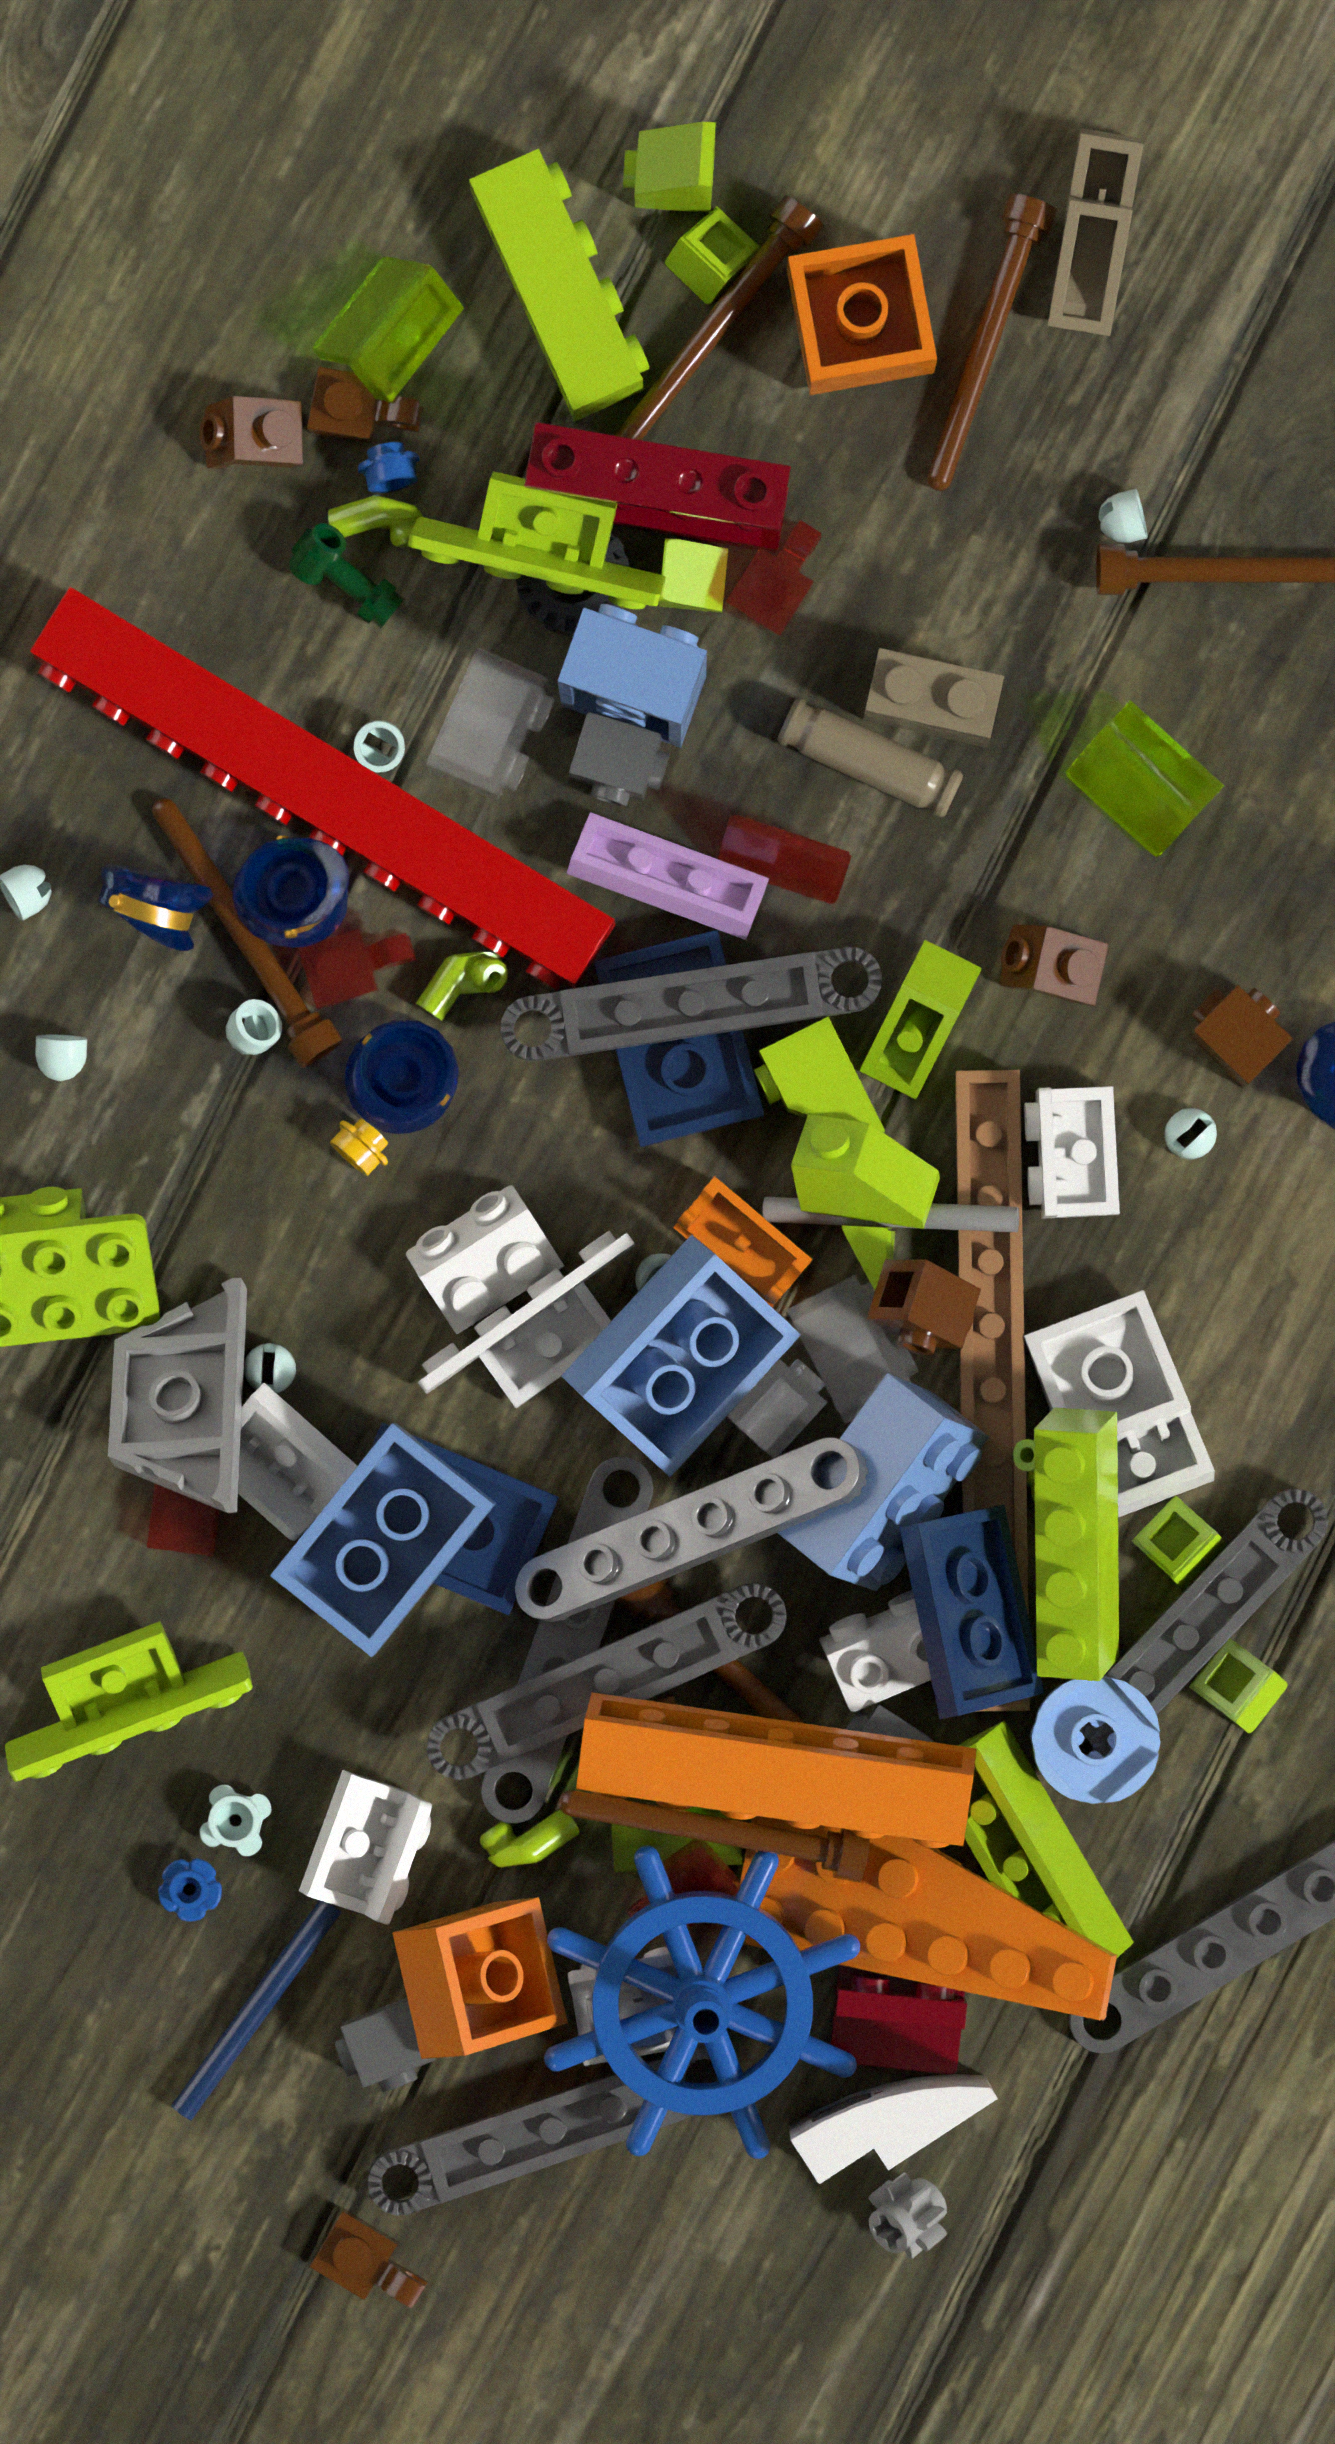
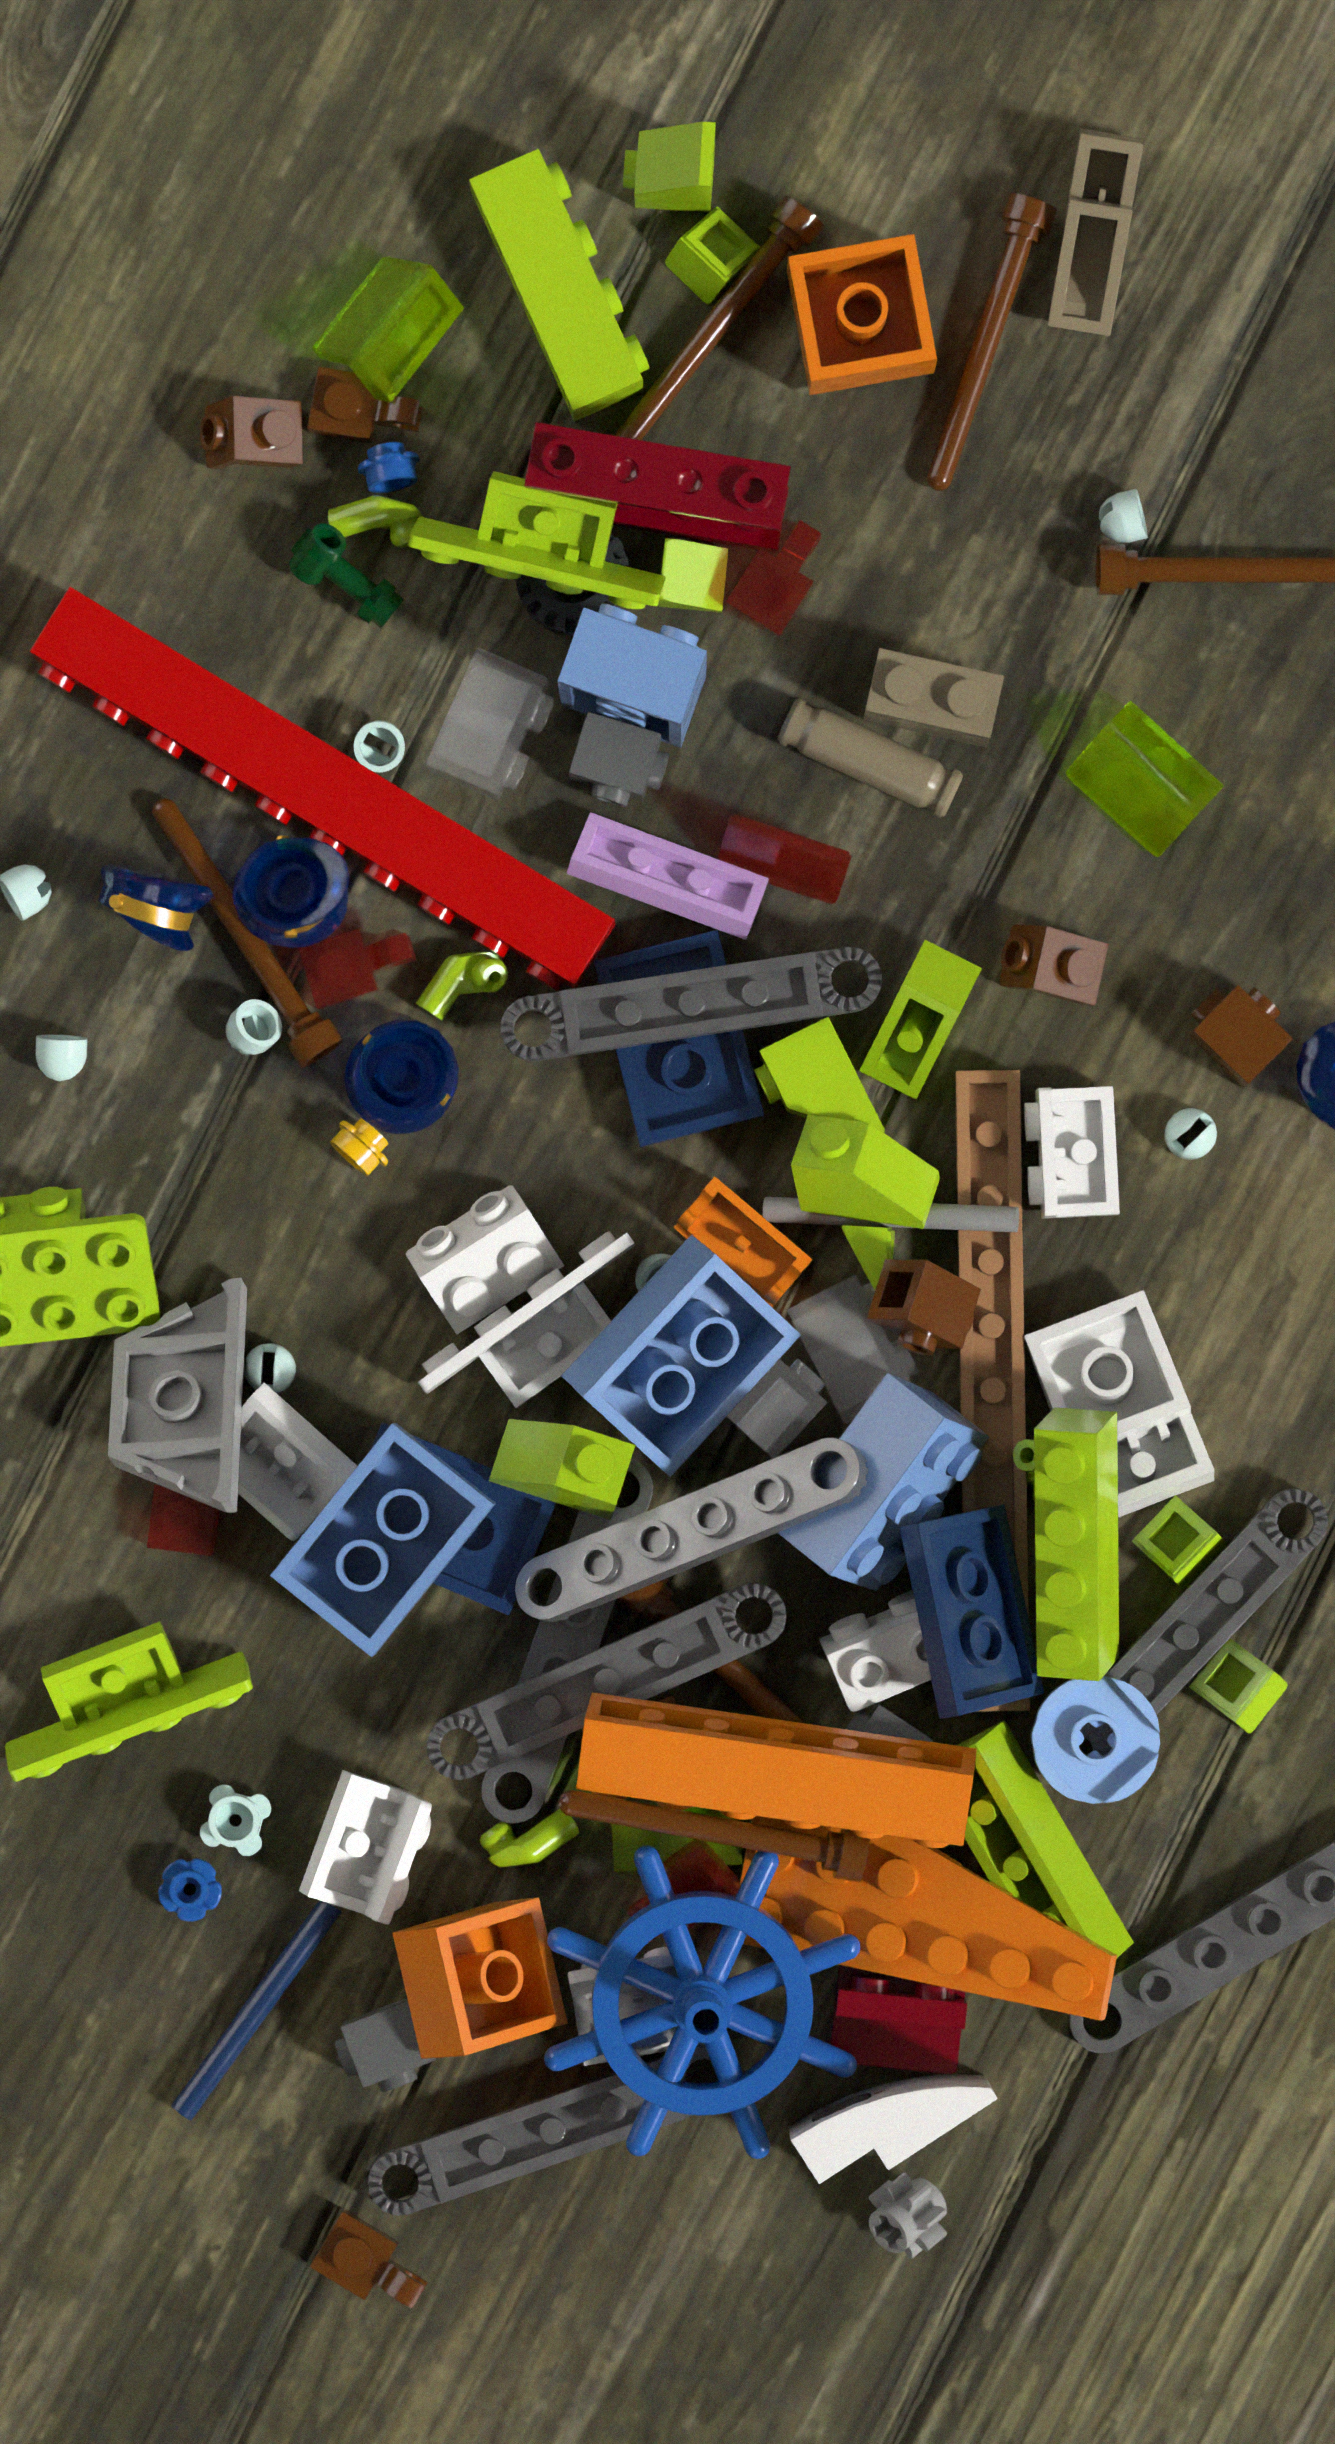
none -> lime slope [489,1419,635,1520]

